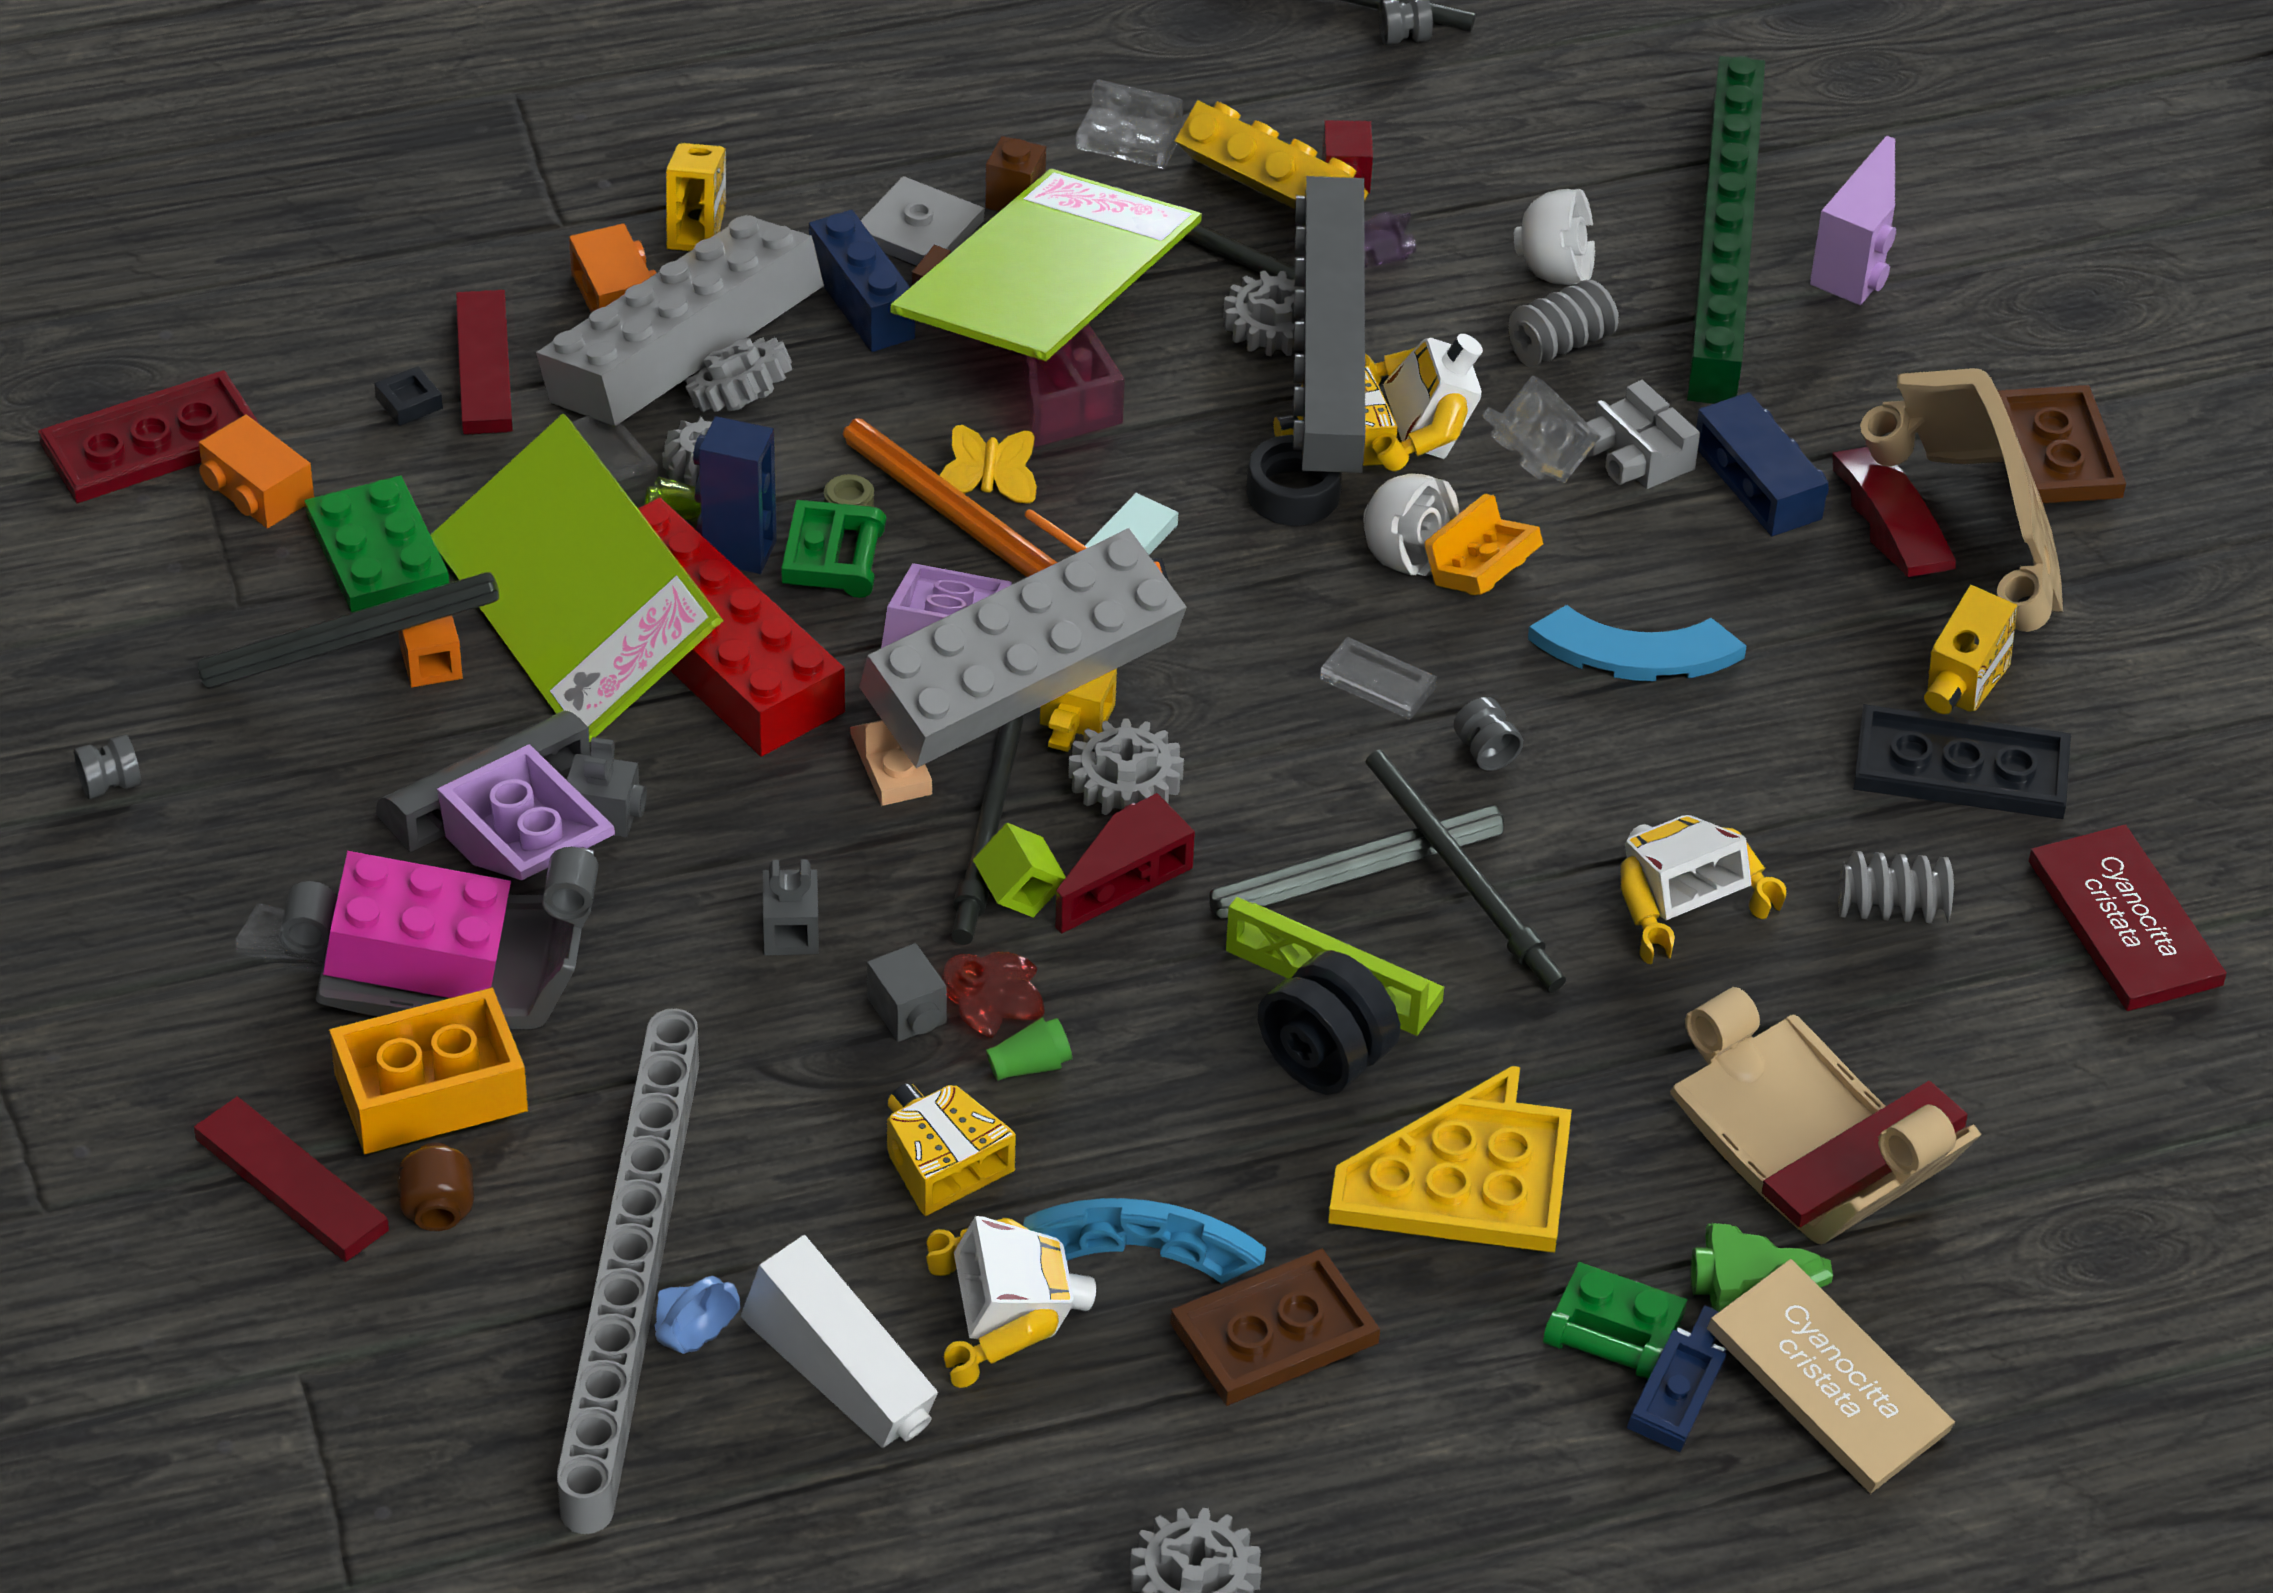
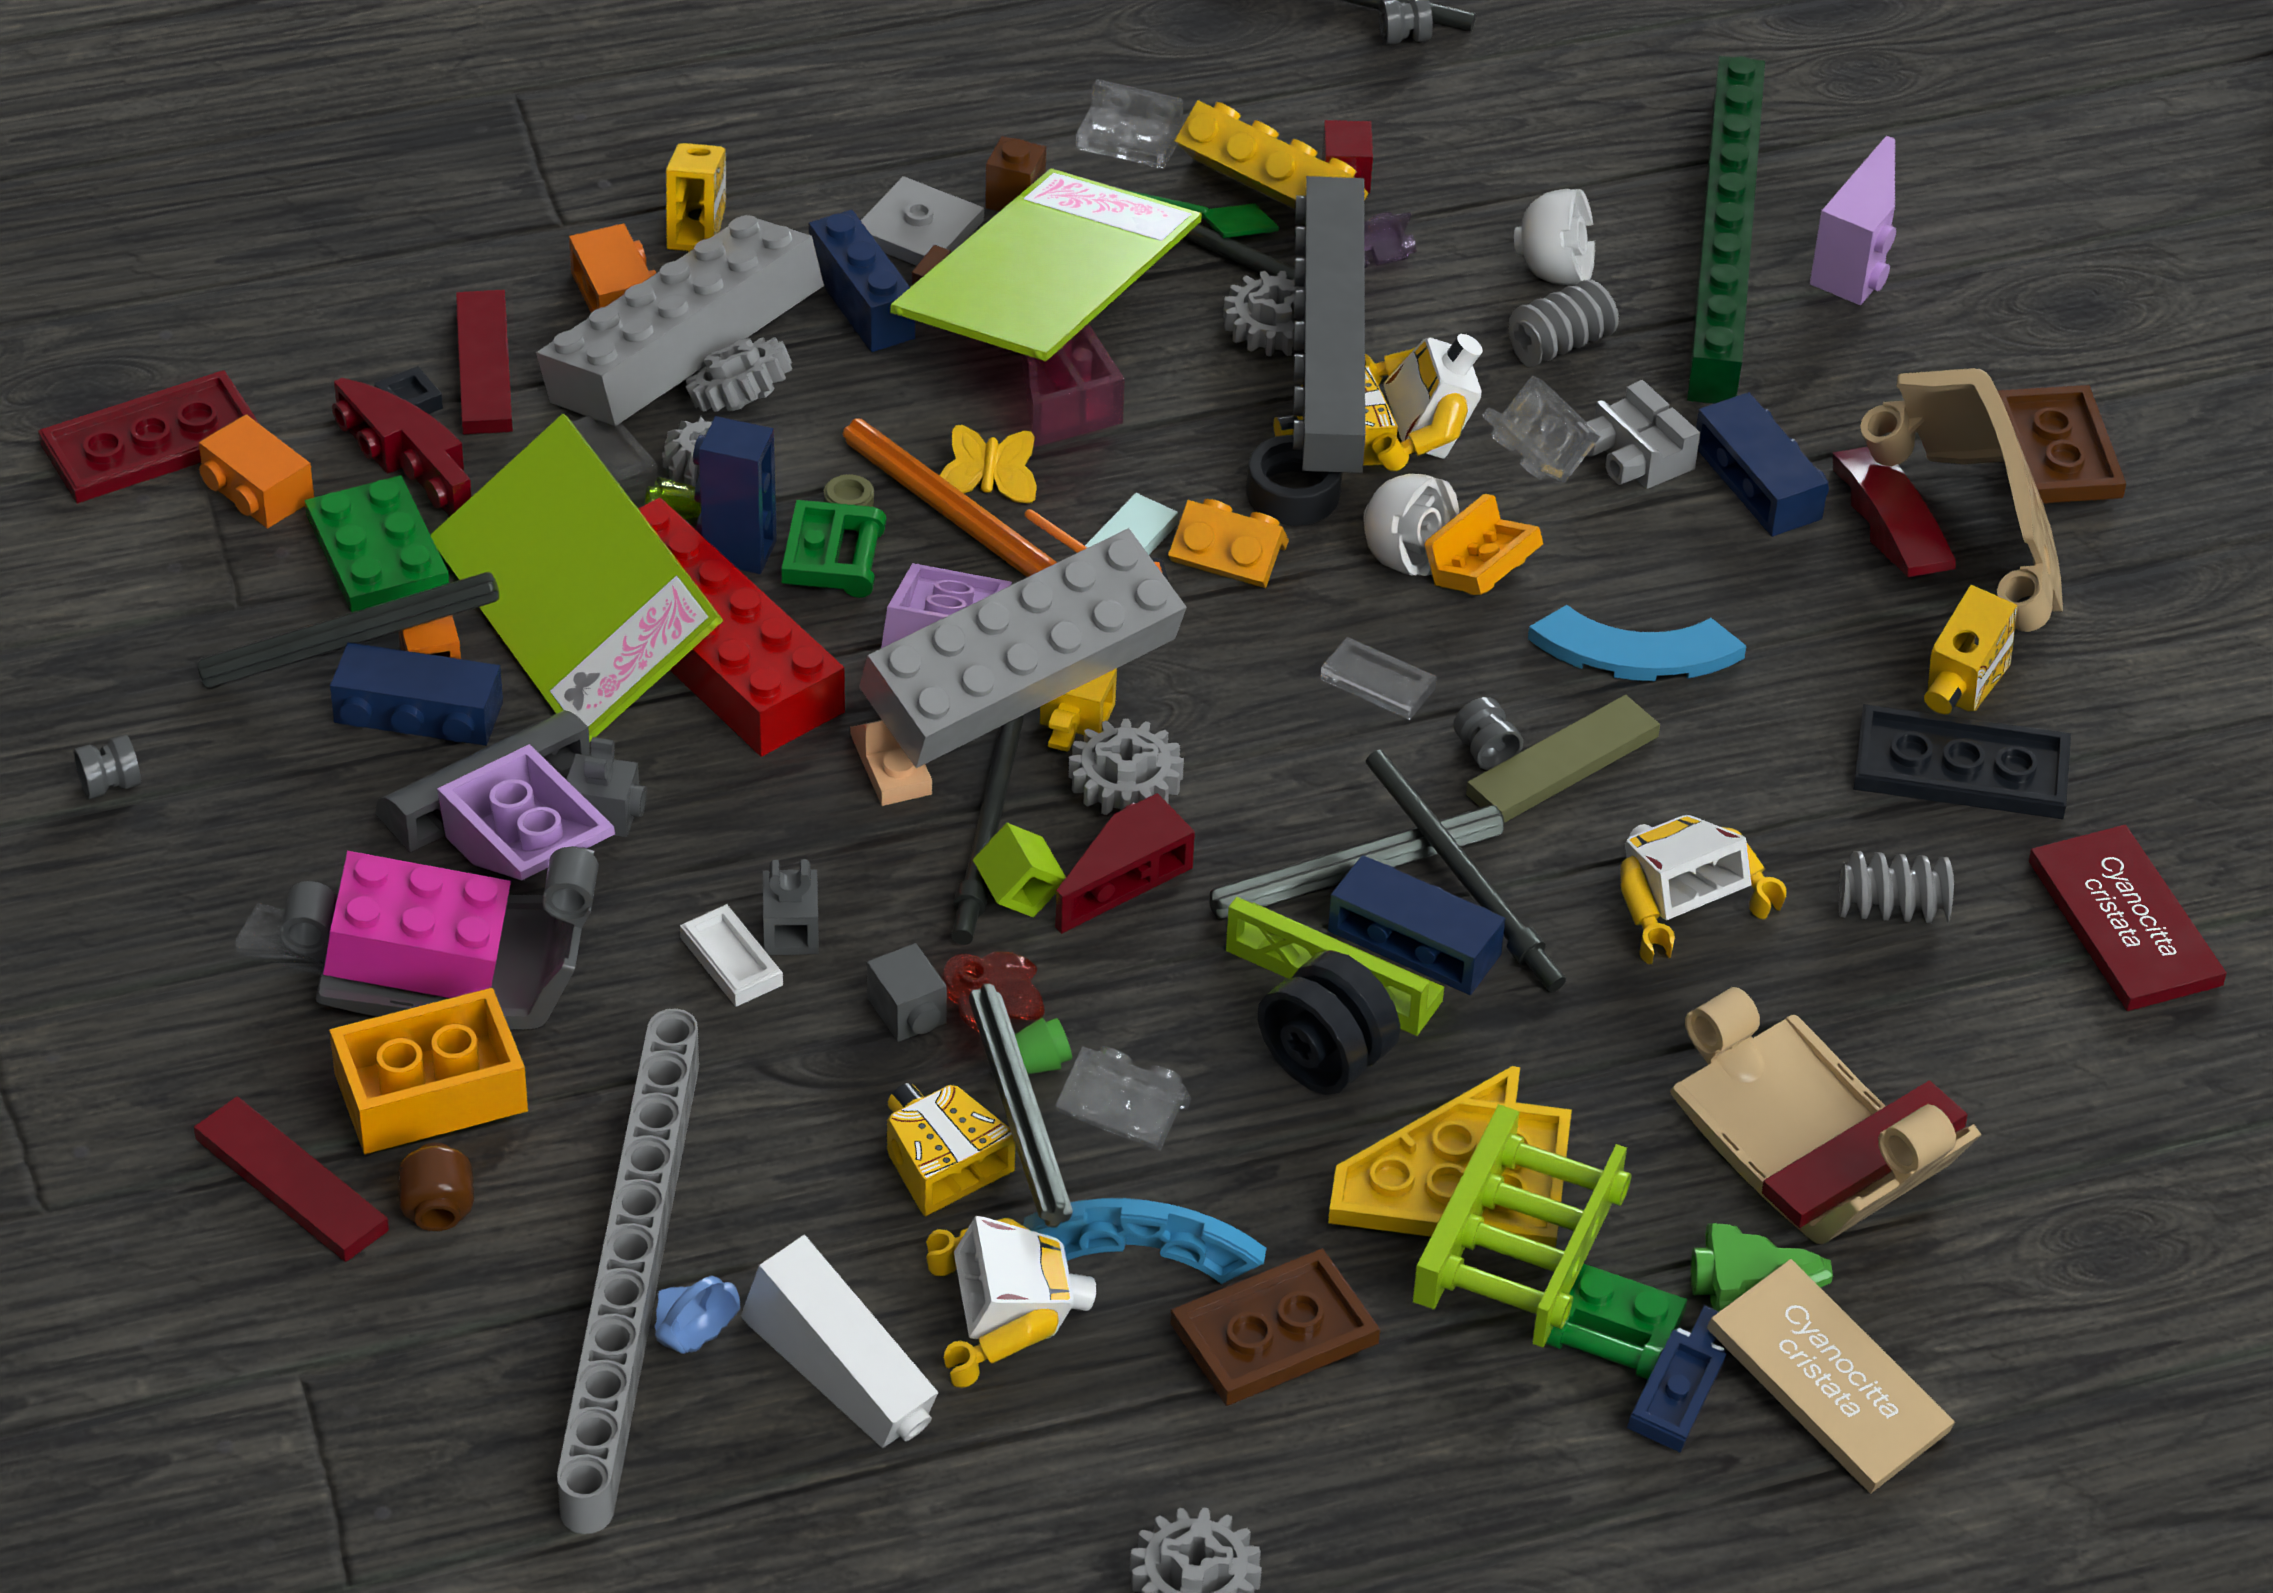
none -> dark blue brick [330,642,503,746]
none -> dark red slope [332,378,472,517]
none -> white tile [680,904,783,1007]
none -> pearl dark grey axle [969,984,1073,1228]
none -> clear bracket [1056,1046,1191,1151]
none -> green piece [1126,190,1279,238]
none -> light orange bracket [1168,499,1289,588]
none -> dark blue brick [1328,854,1505,996]
none -> lime fence [1413,1104,1631,1348]
none -> olive tile [1466,694,1660,822]

